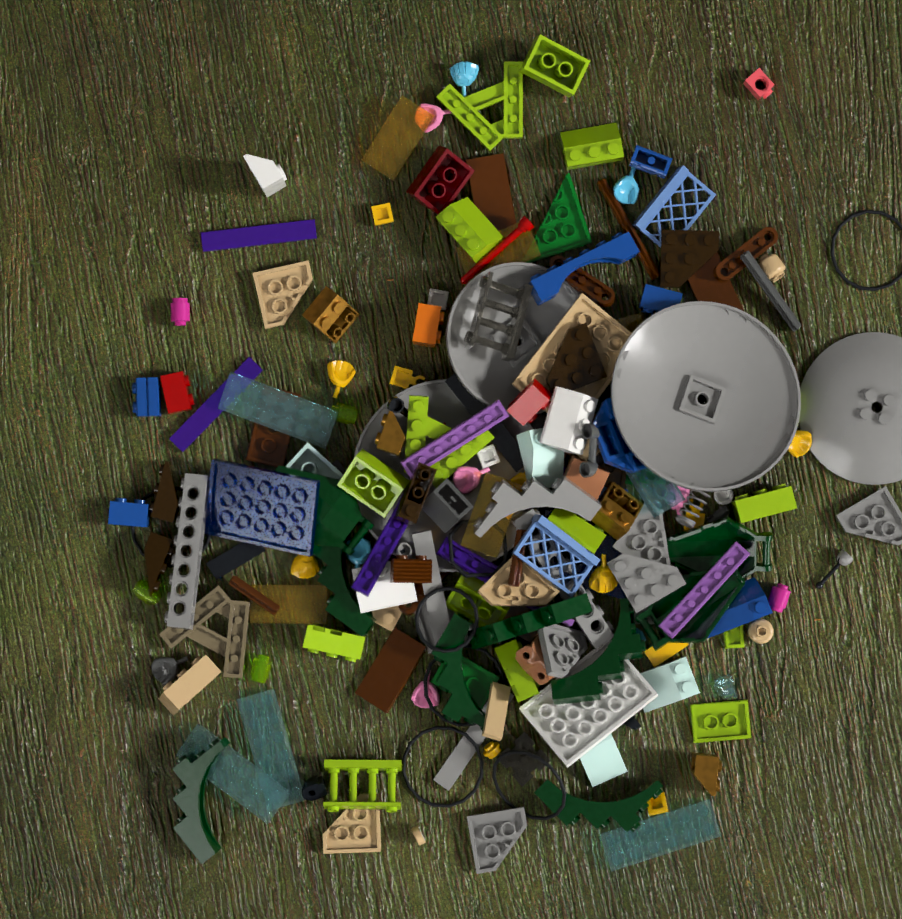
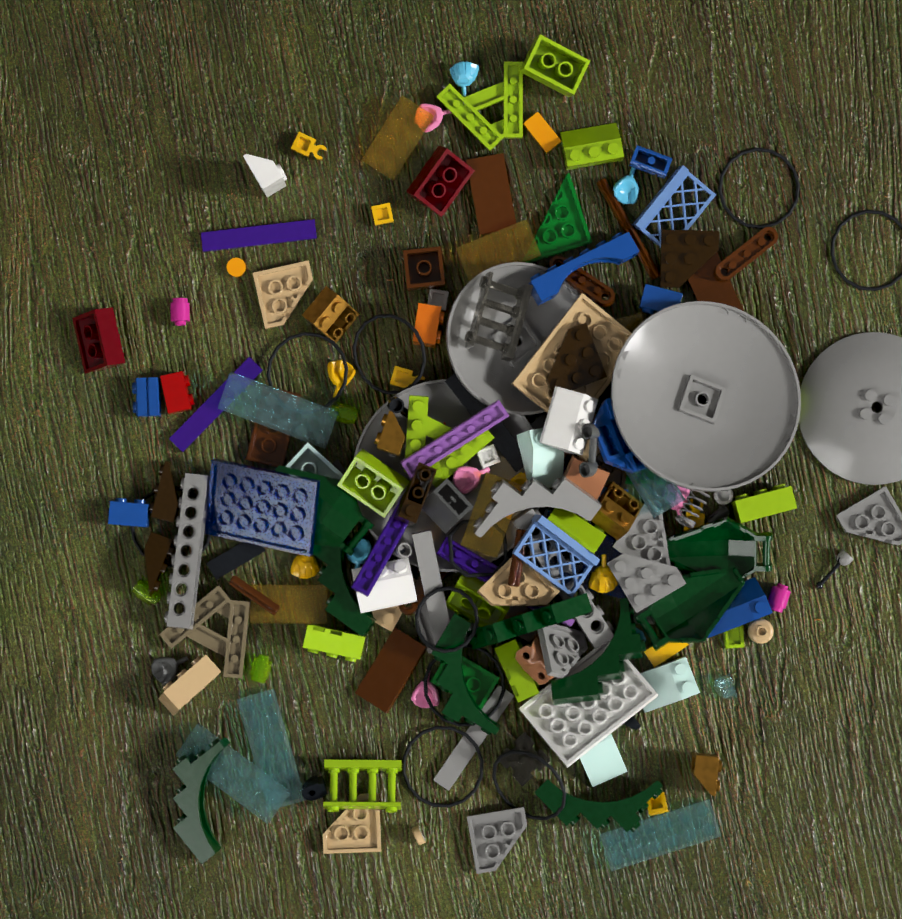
reddish brown brick [390,555,432,583] -> none
lime slope [436,197,505,264] -> none
red piece [460,215,535,284] -> none
tan tile [482,682,511,741] -> none
yellow plate [483,741,501,759] -> none
brick [506,378,552,426] -> none
medium lavender tile [658,541,750,639] -> none
lime tile [690,700,751,743] -> none
dark grey axle [740,251,801,332] -> none
coral brick [743,68,775,100] -> none
tan head [758,253,786,283] -> none
yellow piece [788,430,812,458] -> none
none -> dark red slope [72,307,125,374]
none -> light orange tile [227,258,246,277]
none -> black piece [266,332,348,413]
none -> yellow plate [291,132,327,160]
none -> black piece [352,314,426,394]
none -> reddish brown brick [403,246,445,291]
none -> light orange tile [523,112,562,154]
none -> black piece [718,148,800,229]

